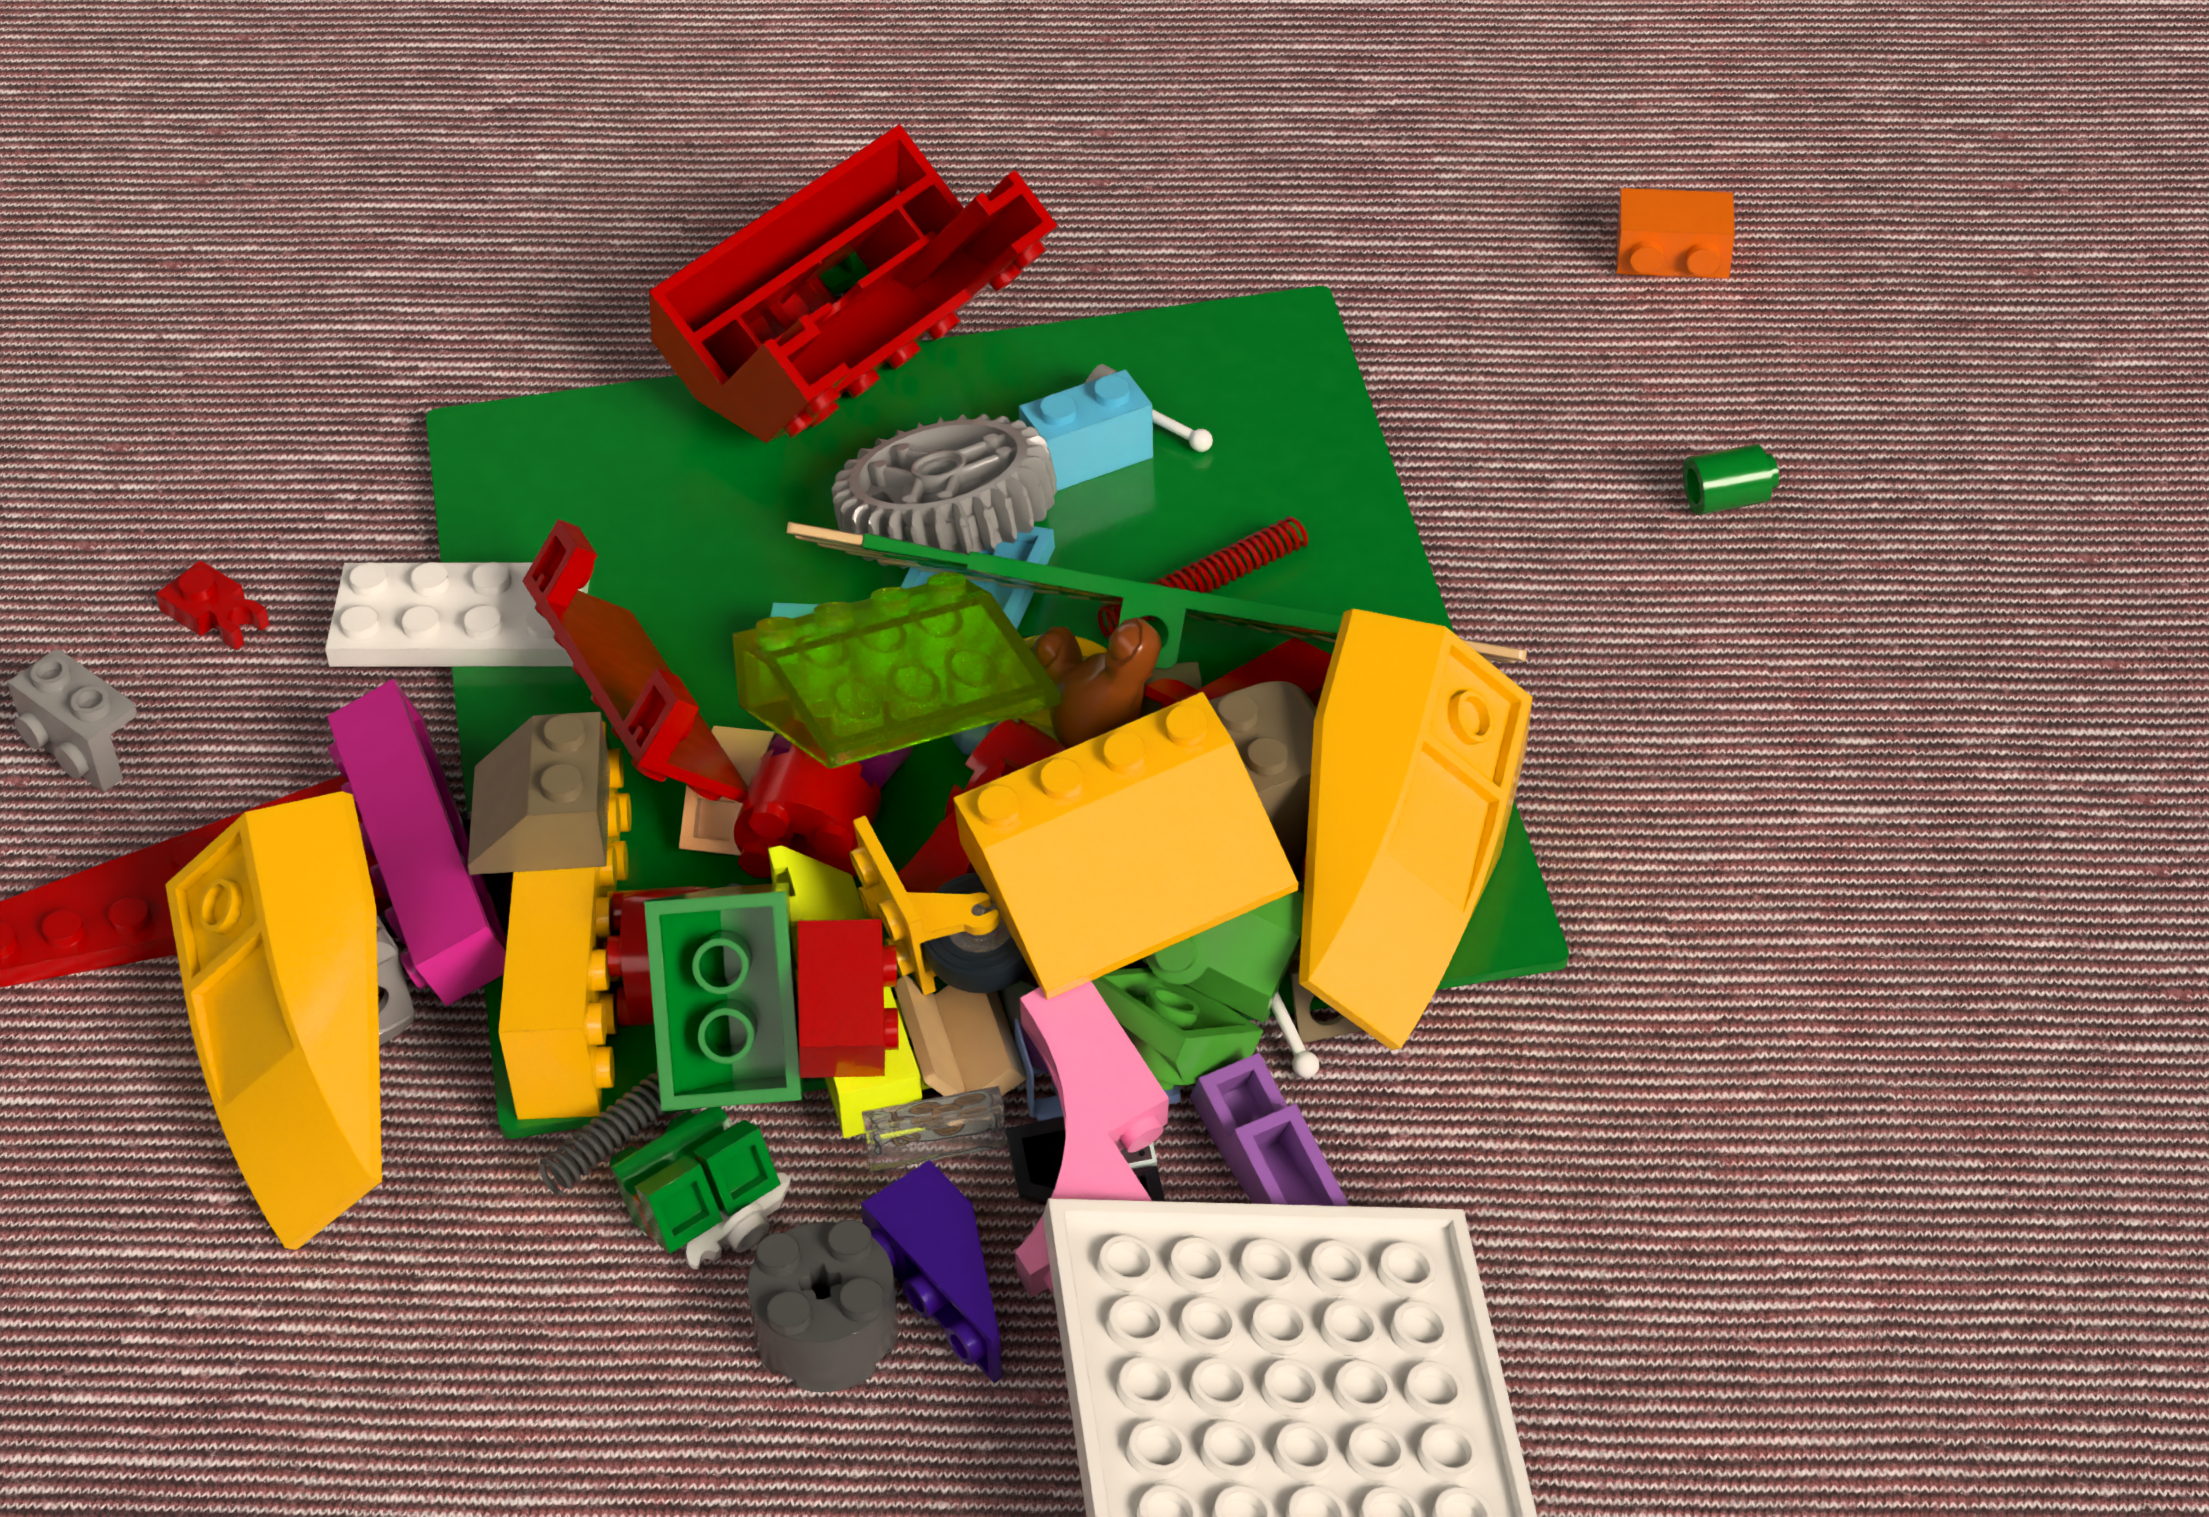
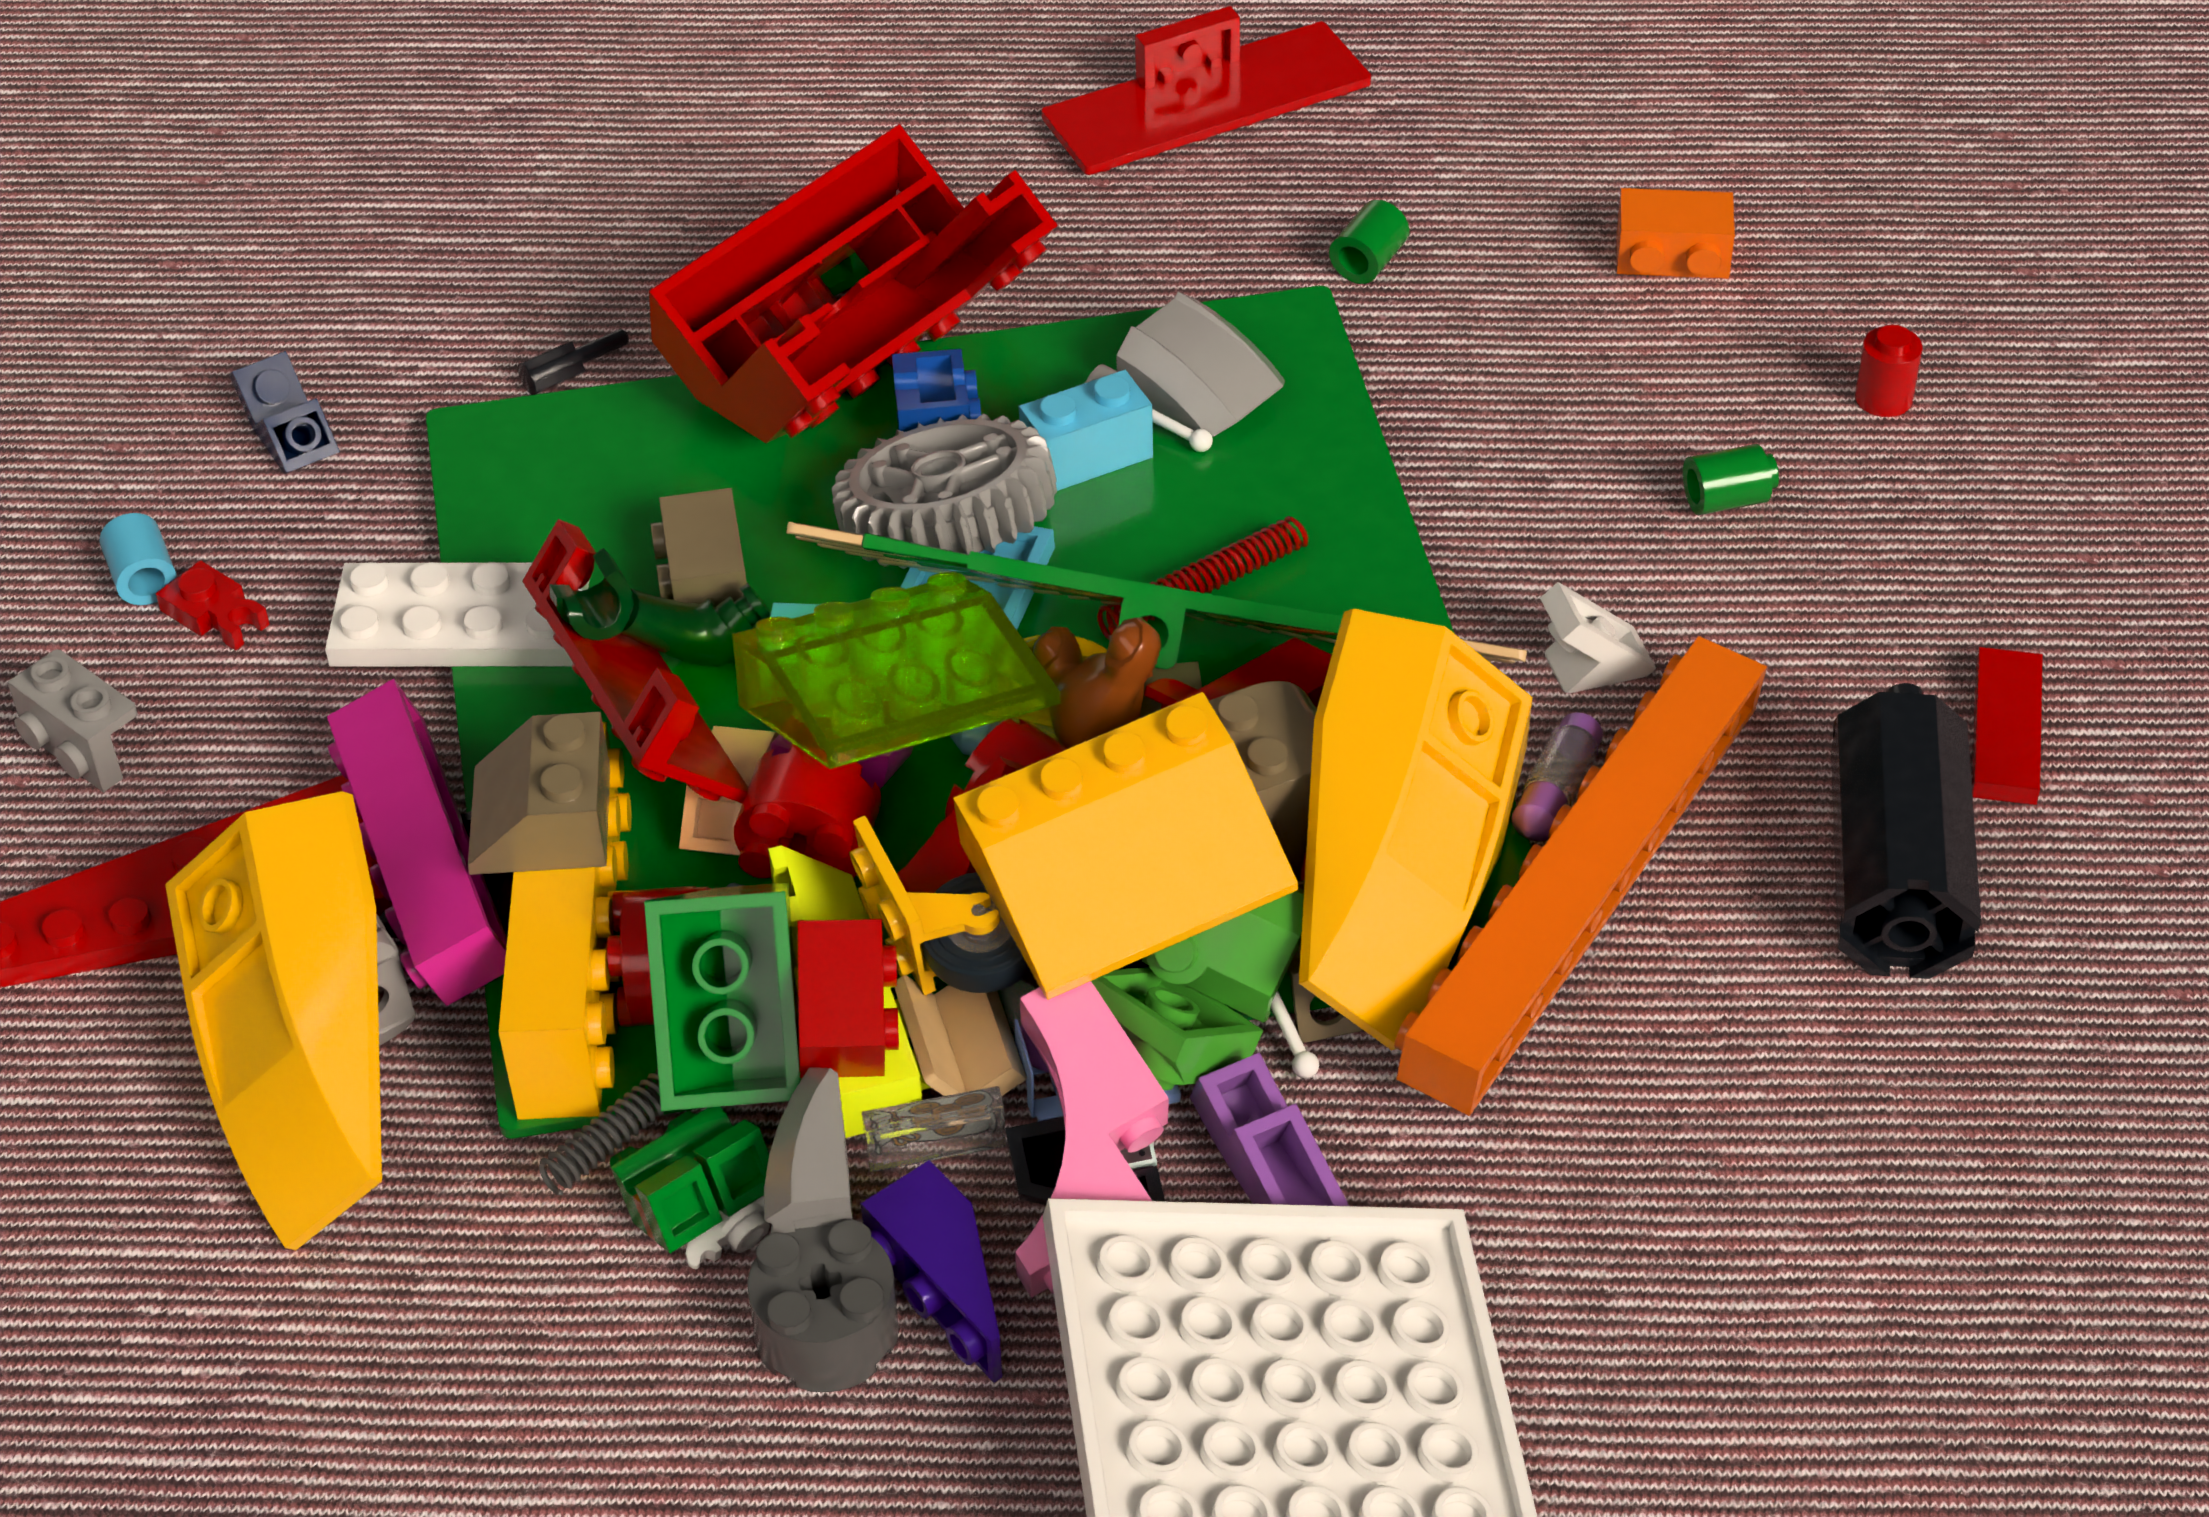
none -> medium azure brick [99,513,177,605]
none -> slope [229,351,340,474]
none -> black axle [518,329,629,395]
none -> dark green piece [549,548,771,667]
none -> dark tan brick [651,488,747,606]
none -> light grey slope [764,1067,853,1234]
none -> blue cylinder [892,349,981,432]
none -> red bracket [1042,6,1371,175]
none -> light grey slope [1116,292,1285,437]
none -> green brick [1329,200,1410,284]
none -> orange brick [1394,636,1767,1116]
none -> piece [1512,712,1603,842]
none -> white slope [1540,582,1656,693]
none -> black brick [1831,683,1981,979]
none -> red brick [1855,324,1923,417]
none -> red tile [1972,647,2043,805]

